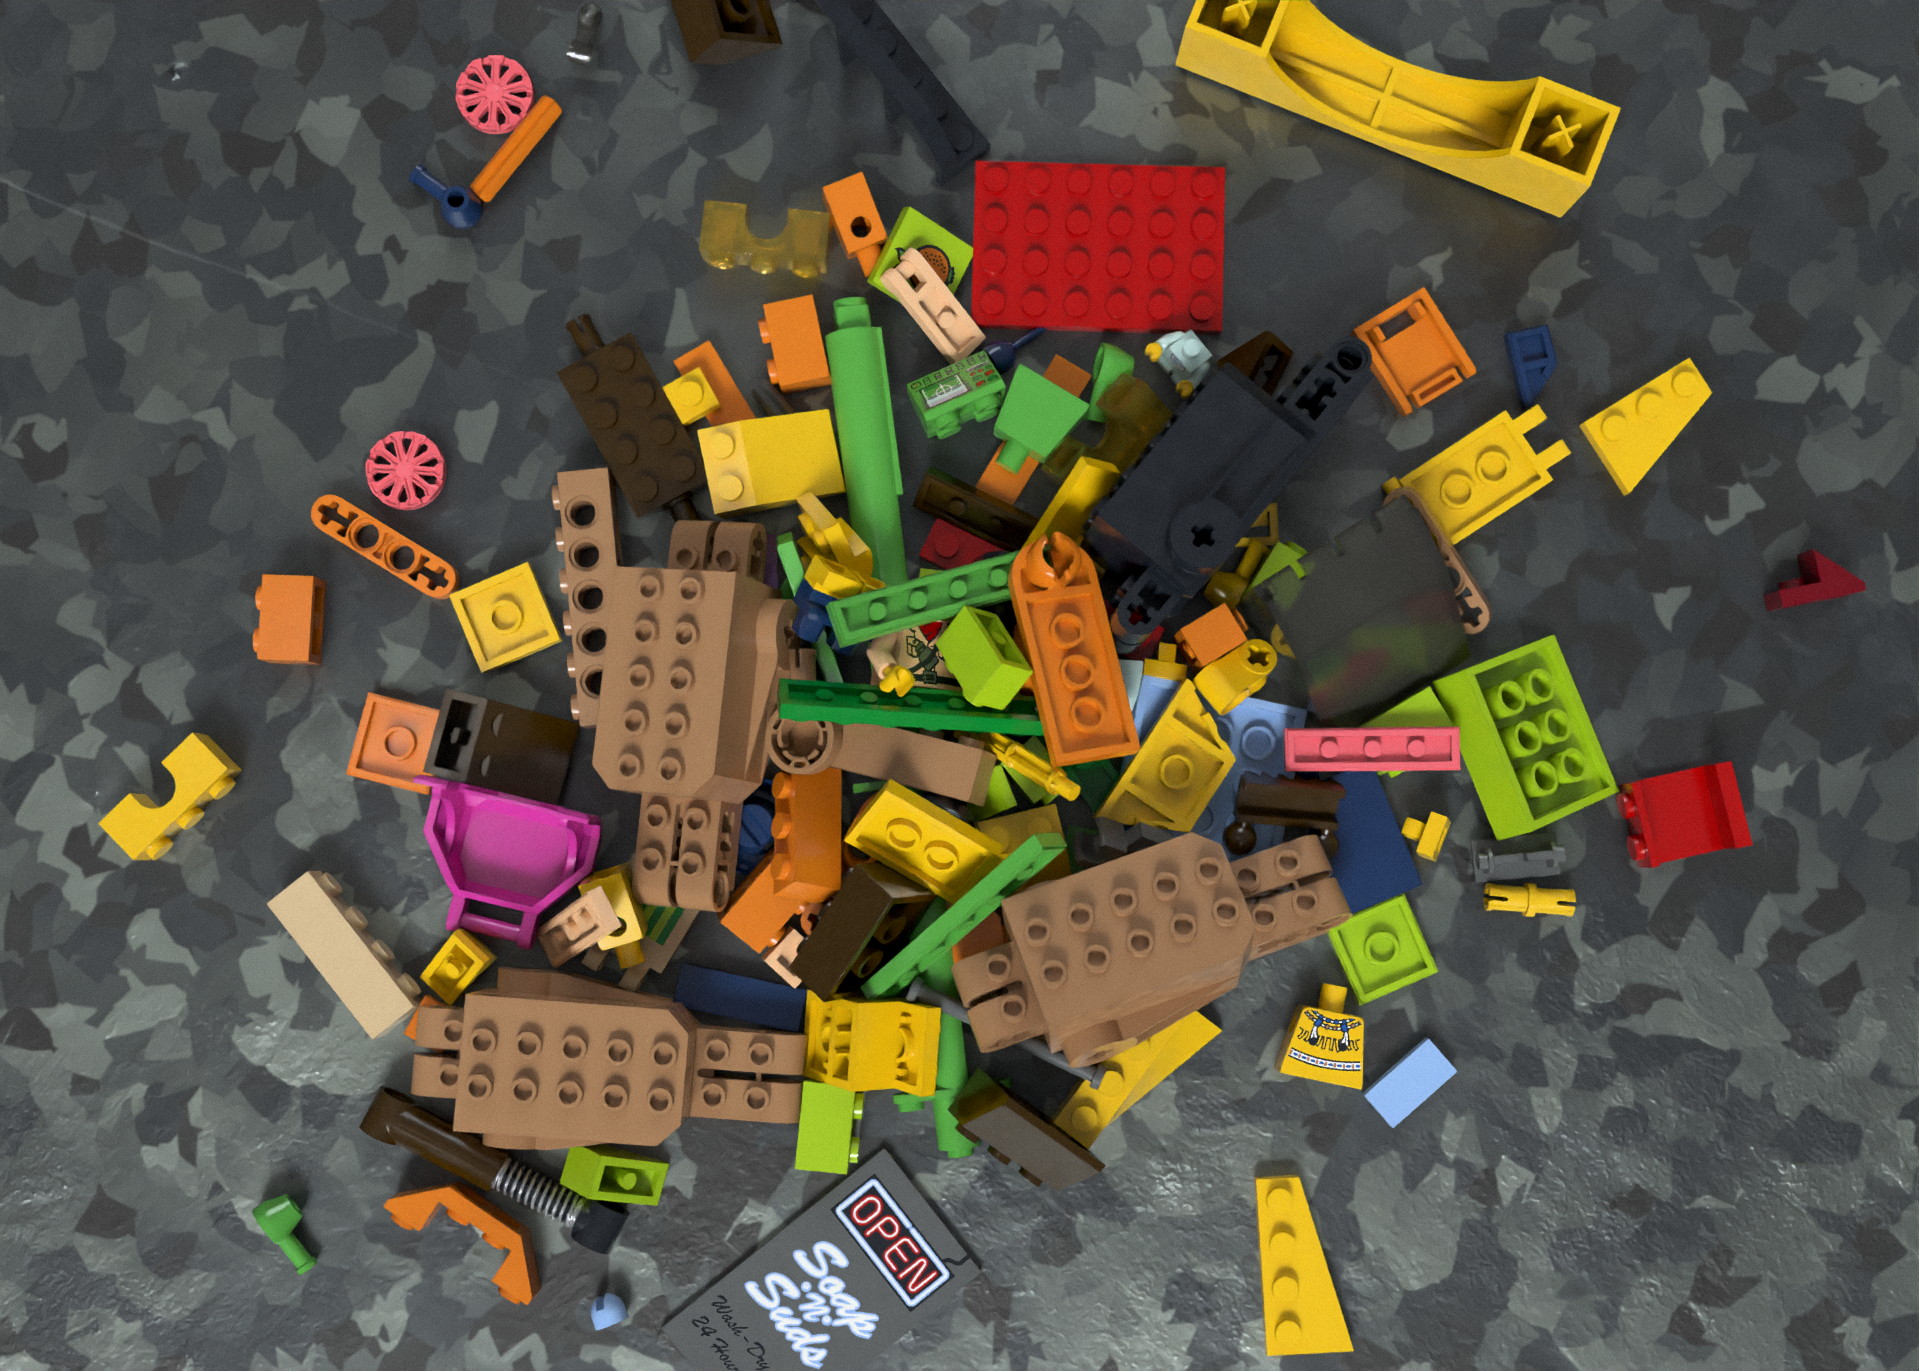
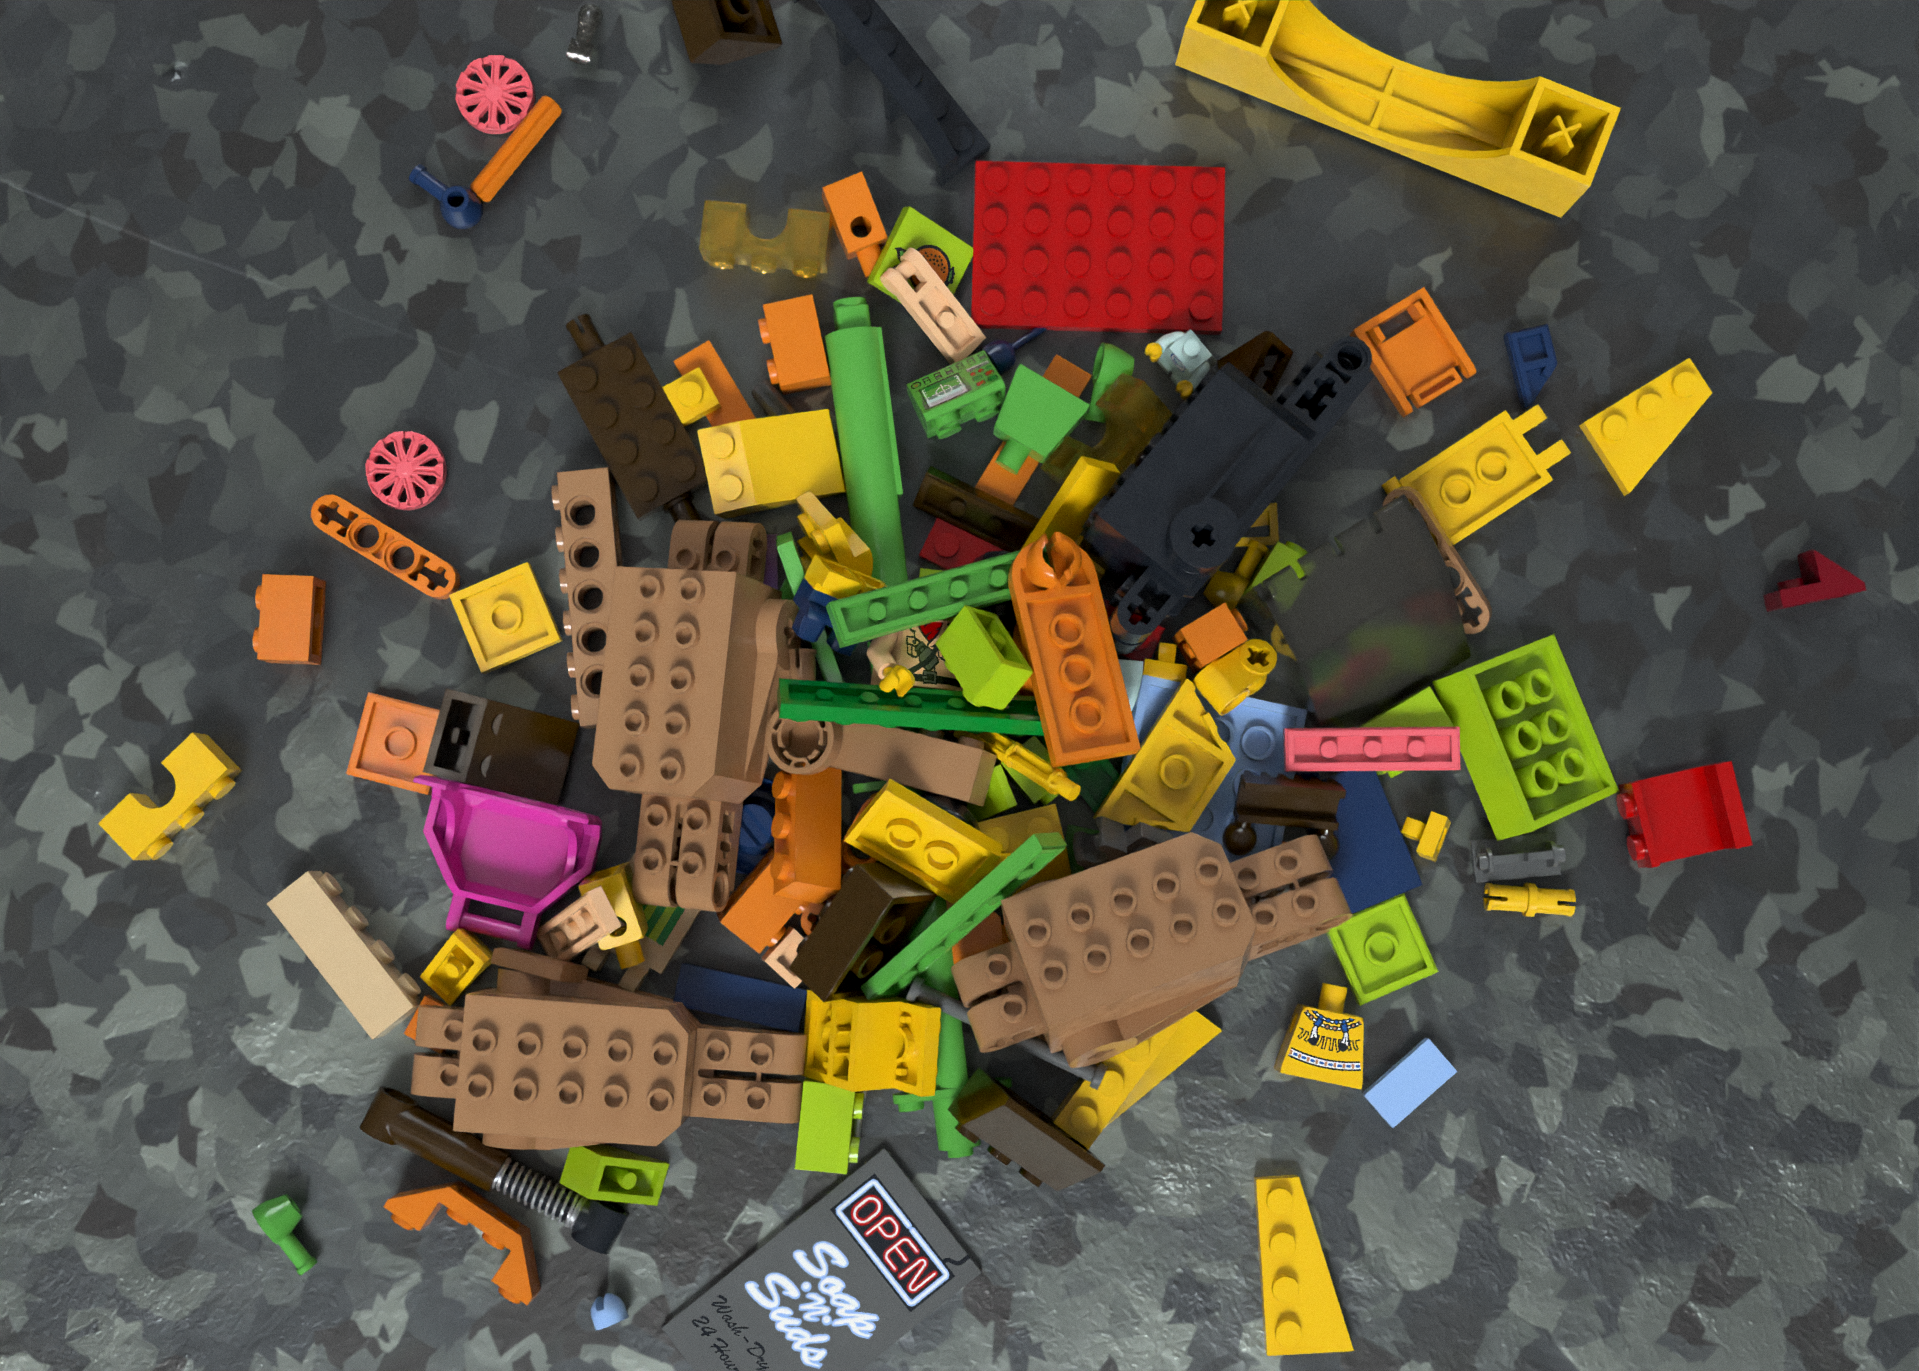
none -> medium nougat tile [491,947,589,984]

